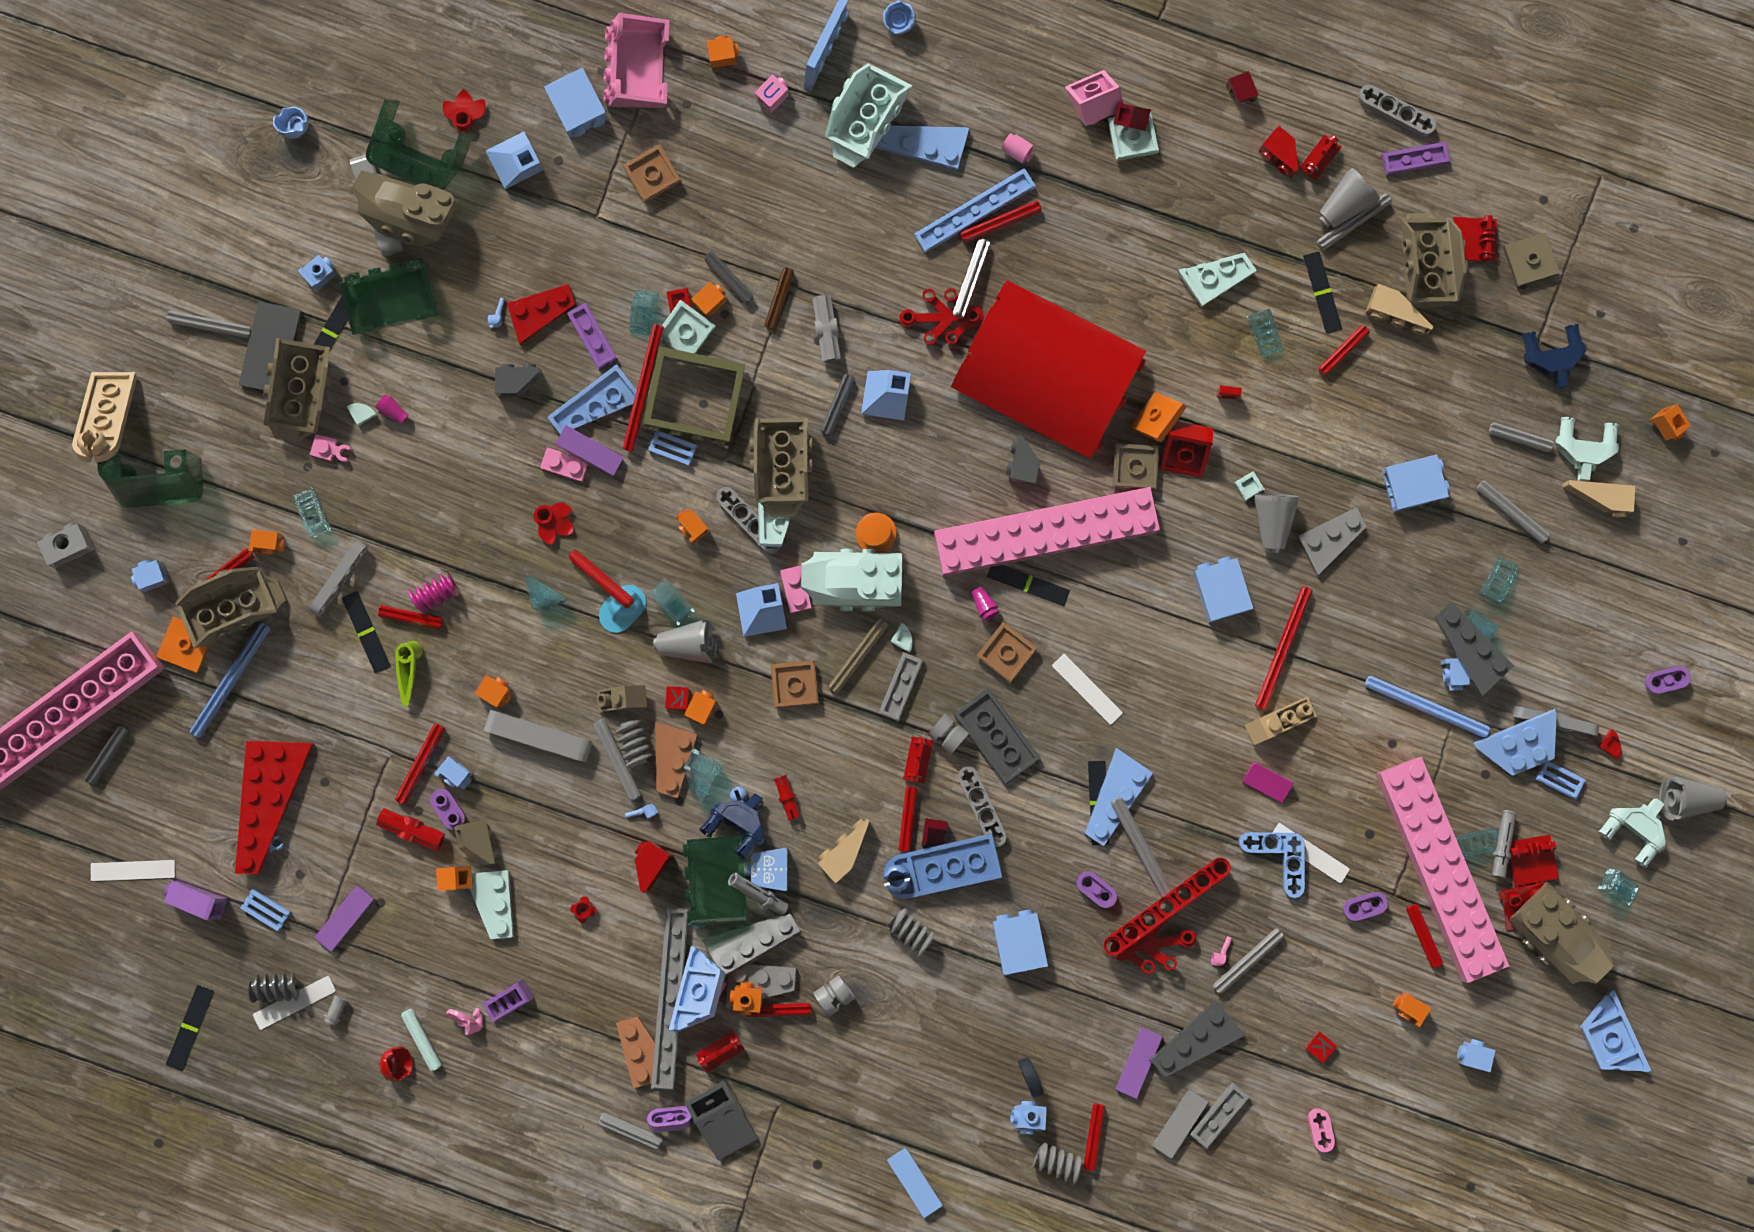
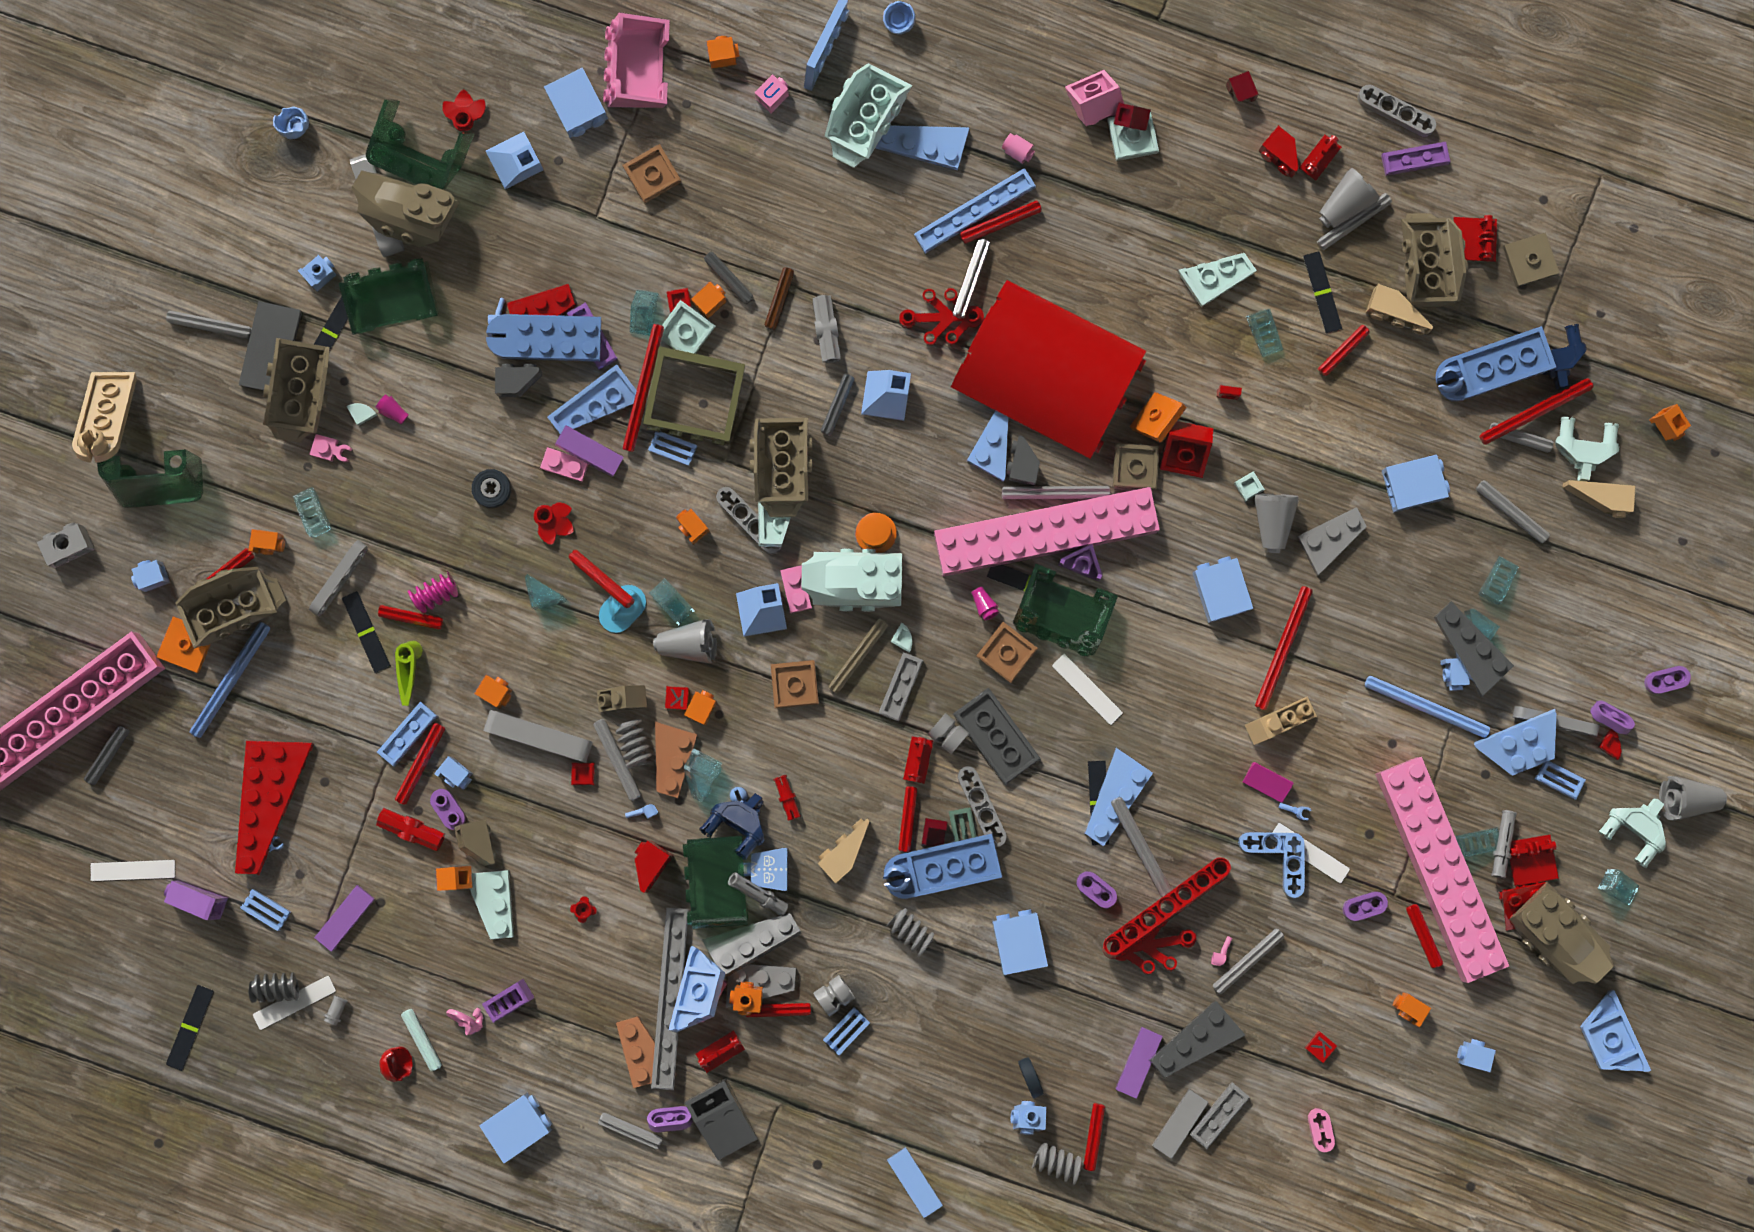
none -> light blue tile [377,702,438,767]
none -> black bush [472,469,511,508]
none -> light blue brick [479,1092,552,1163]
none -> medium blue plate [486,314,602,361]
none -> red tile [571,763,595,785]
none -> light blue tile [823,1007,870,1055]
none -> sand green tile [949,807,976,842]
none -> light blue wing [967,410,1008,482]
none -> axle [1002,486,1110,499]
none -> clear green windscreen [1013,564,1118,657]
none -> medium lavender slope [1058,544,1102,582]
none -> light blue hand [1279,803,1311,820]
none -> medium blue plate [1436,326,1556,401]
none -> red axle [1479,378,1594,445]
none -> medium lavender plate [1591,701,1635,734]

